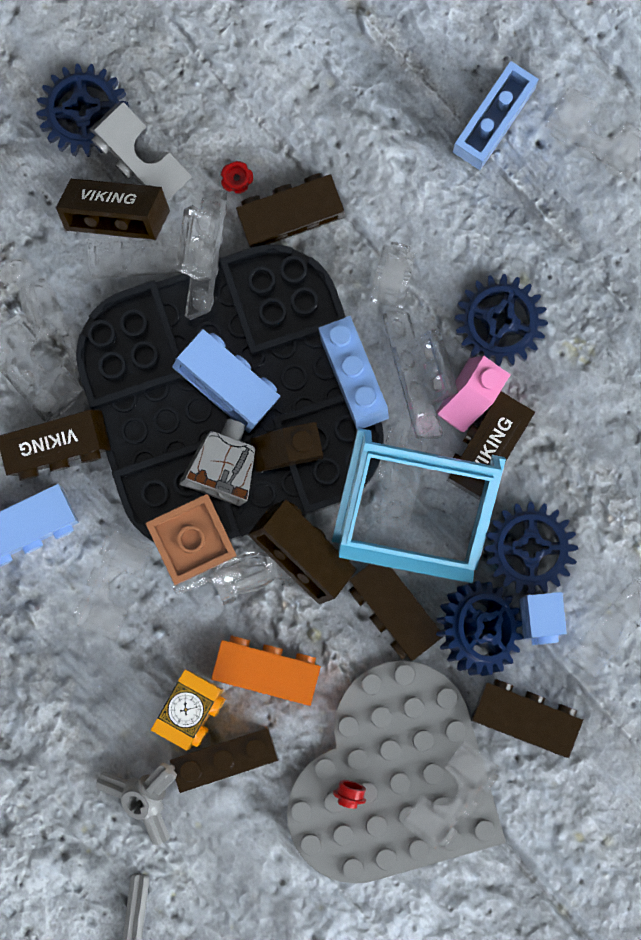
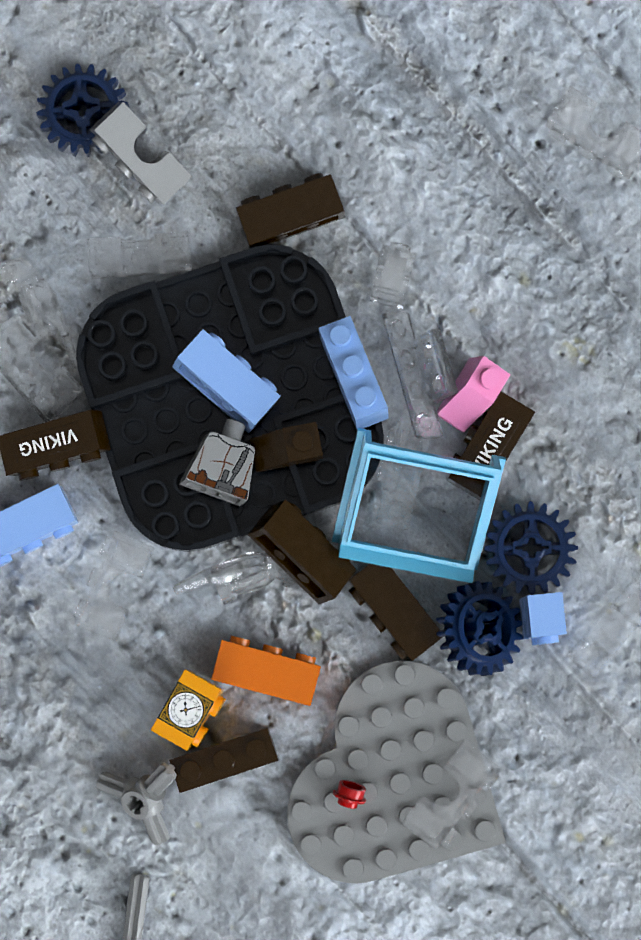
dark brown brick [56,178,170,240] -> none
nougat plate [145,494,237,586] -> none
clear bracket [175,189,227,320] -> none
red plate [221,161,253,194] -> none
light blue brick [453,61,539,170] -> none
dark blue gear [454,274,548,367] -> none
dark brown brick [471,679,583,758] -> none

